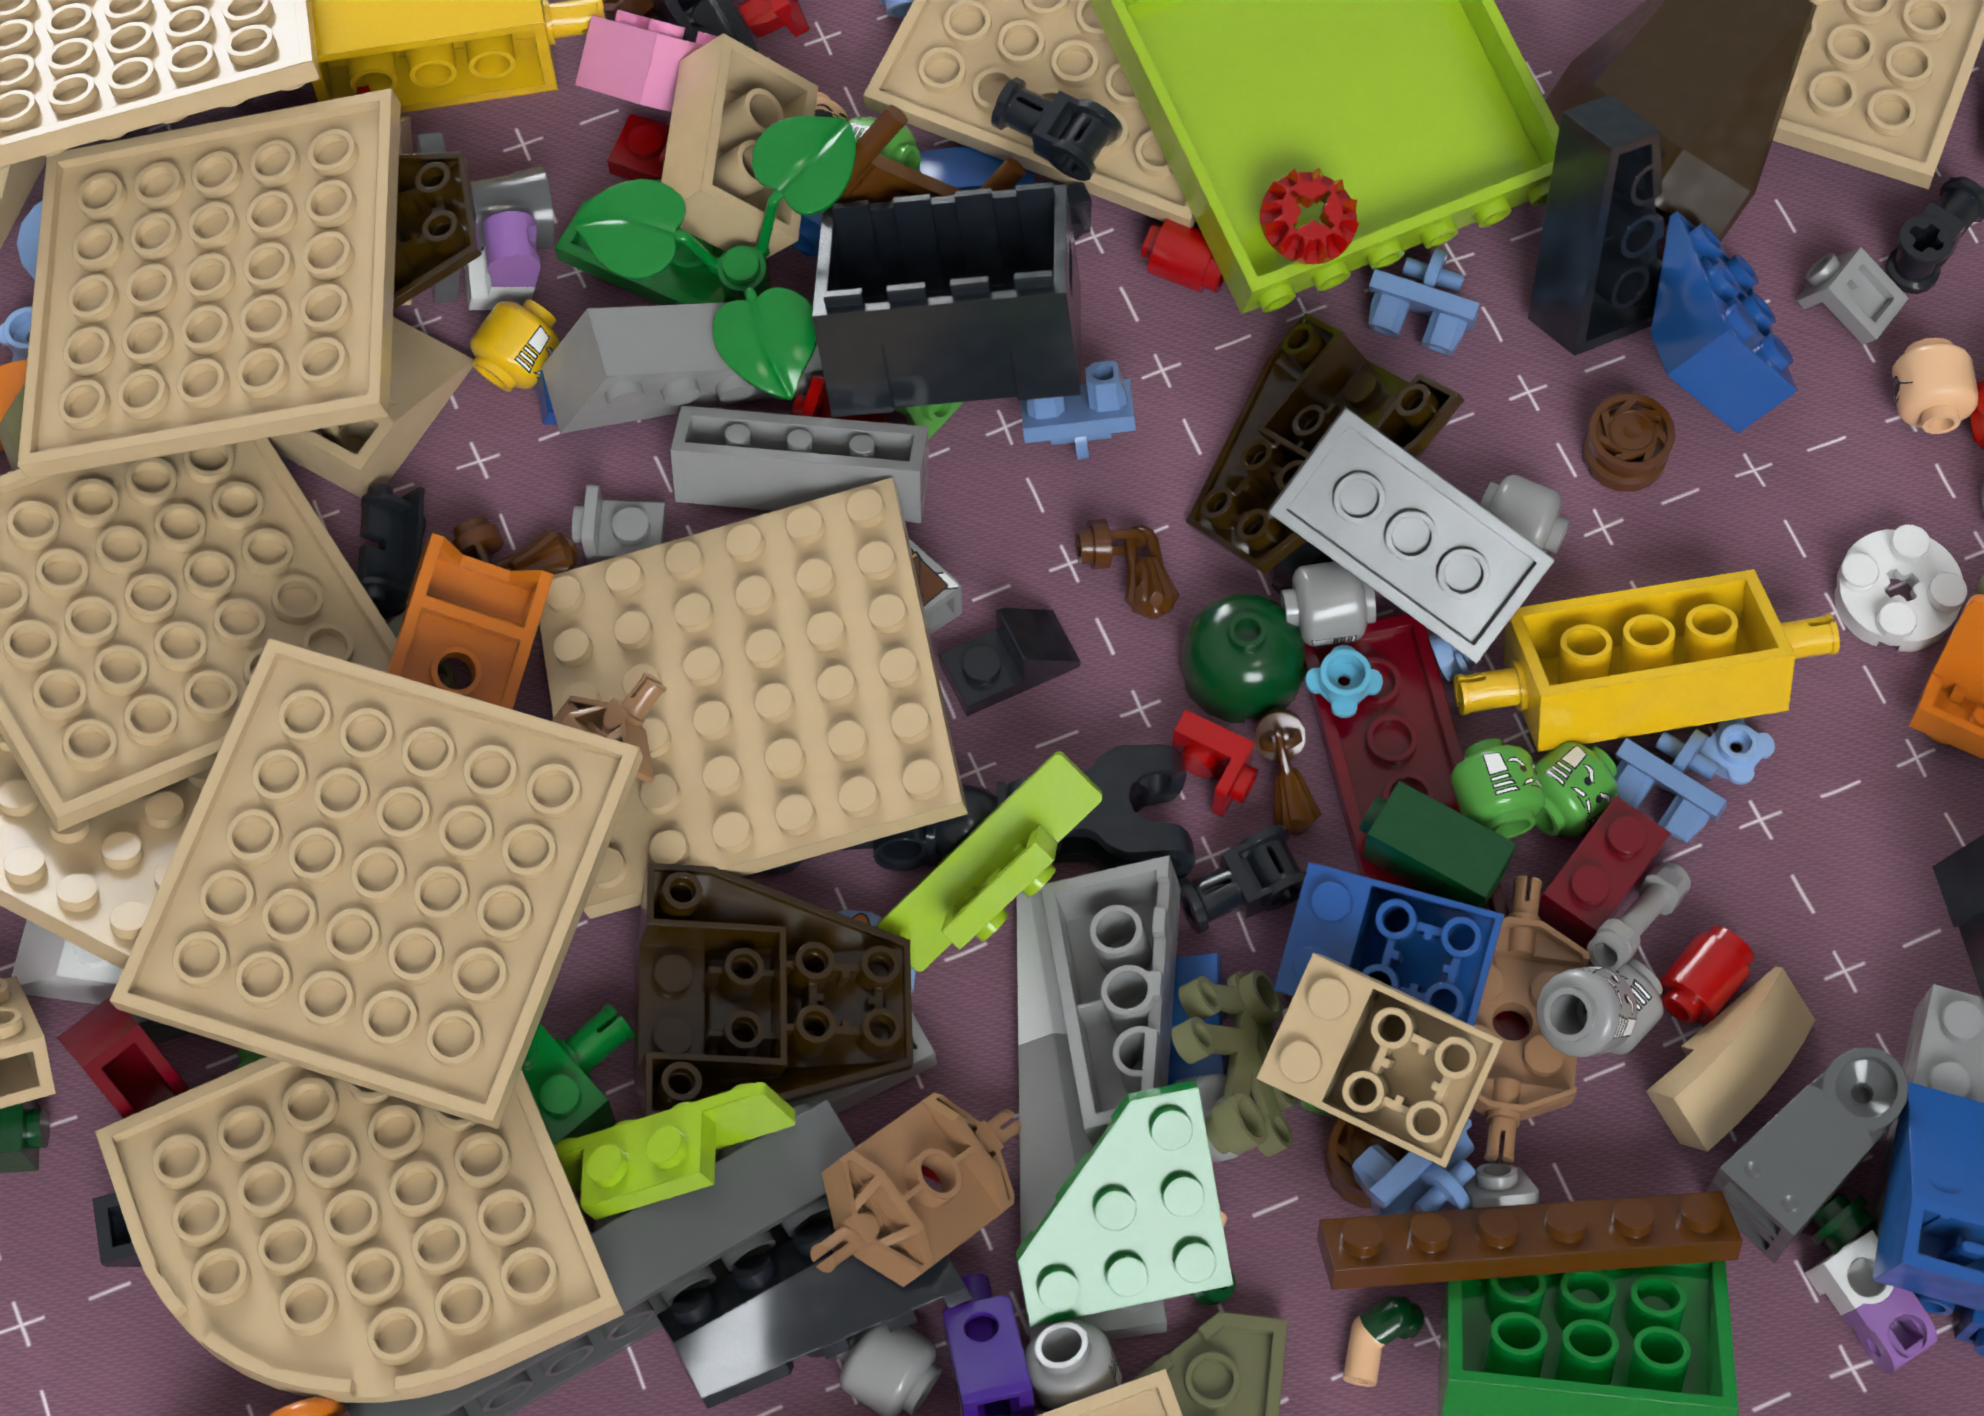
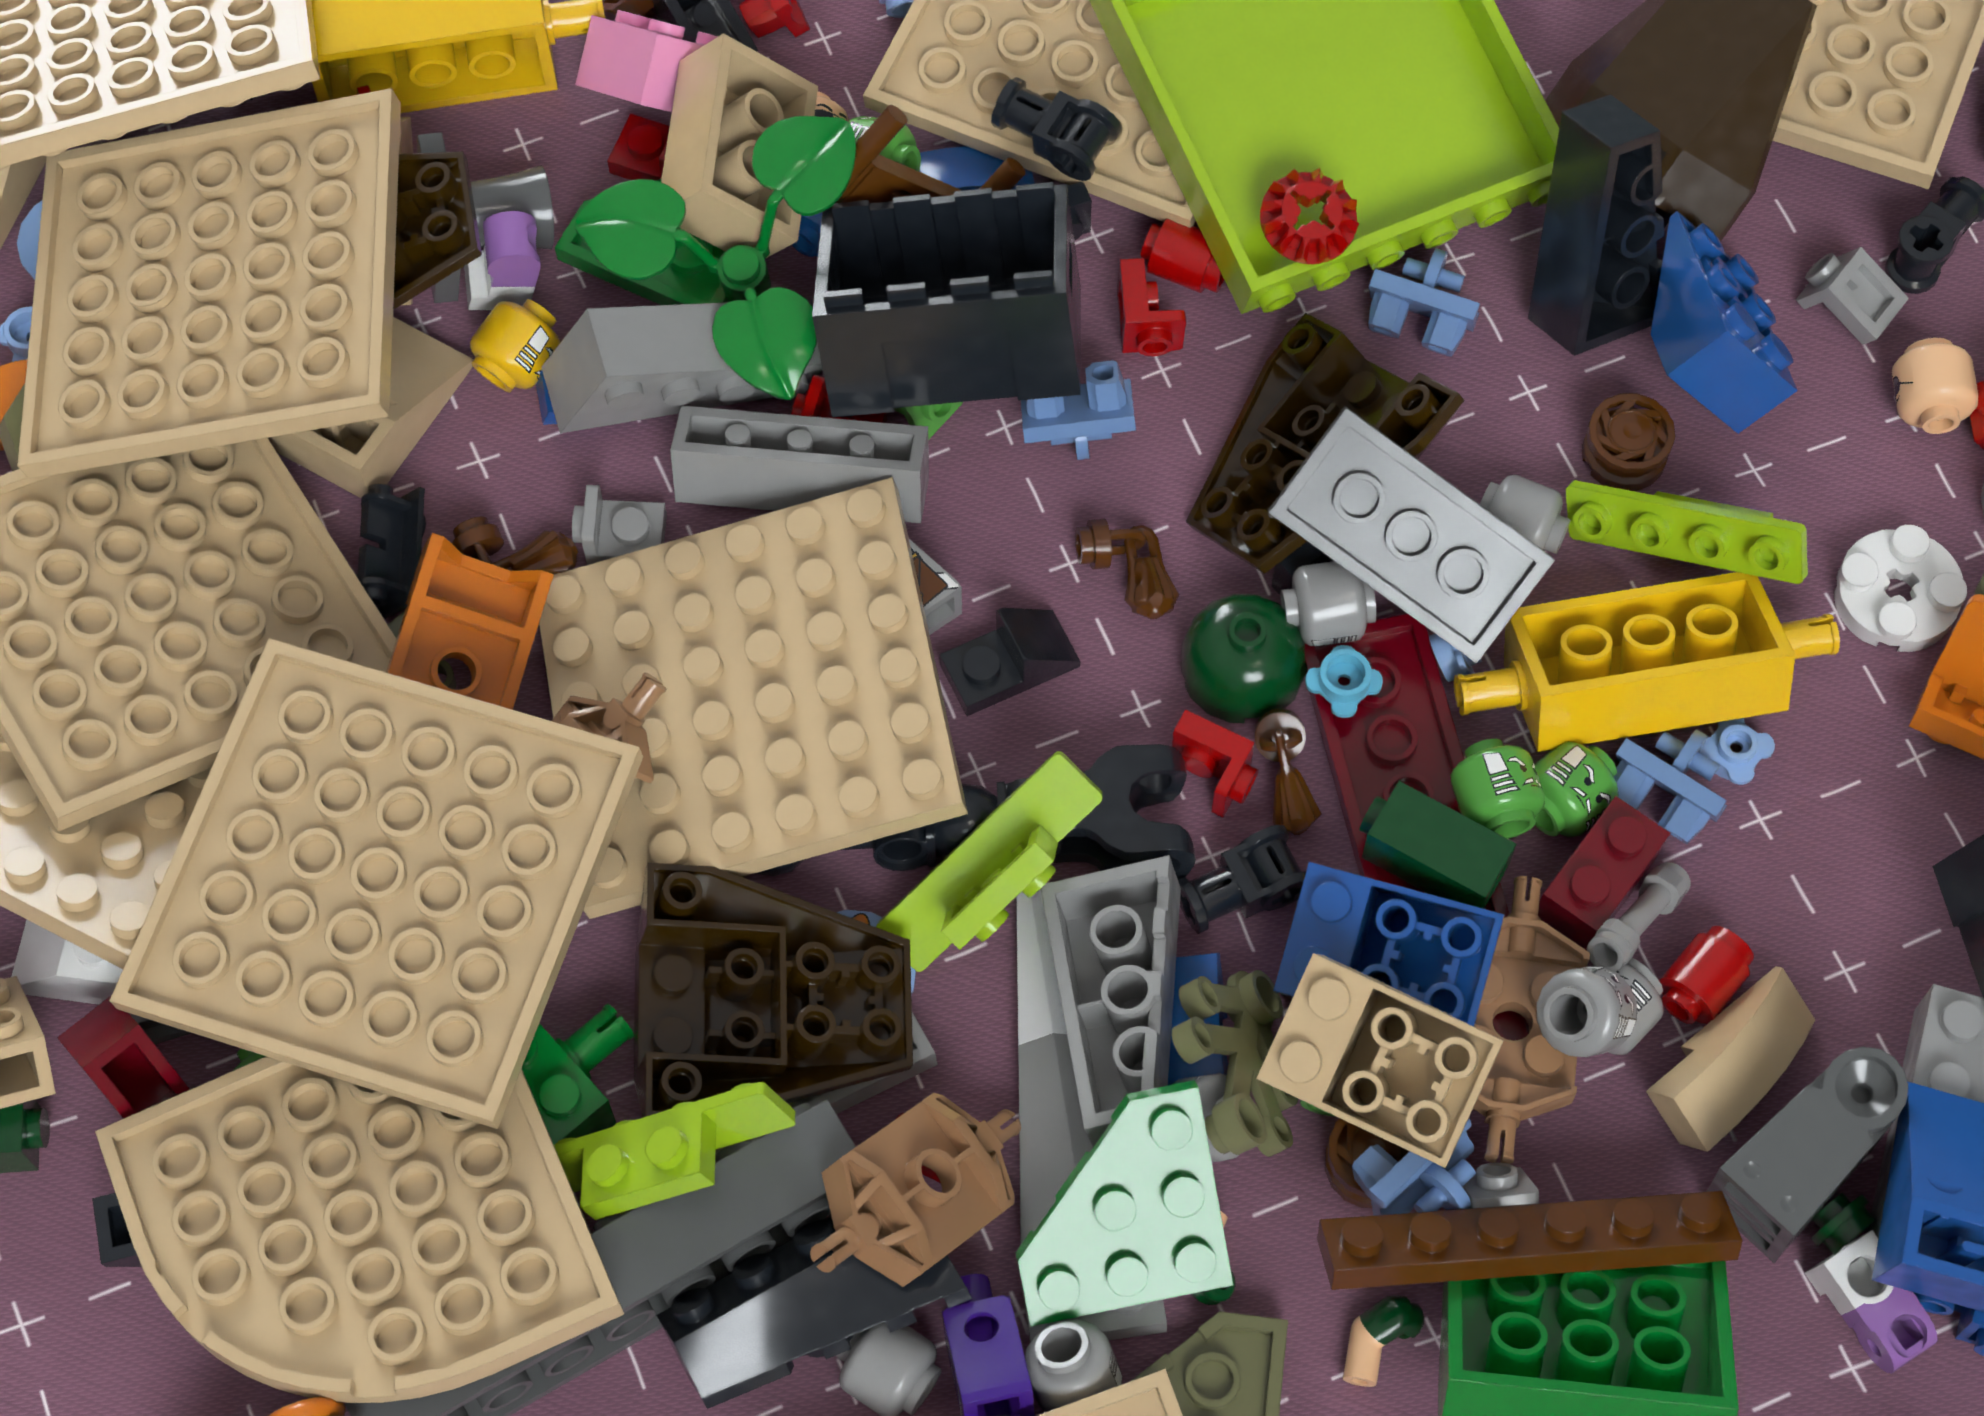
none -> red bracket [1117,258,1186,356]
none -> lime bracket [1566,480,1808,584]

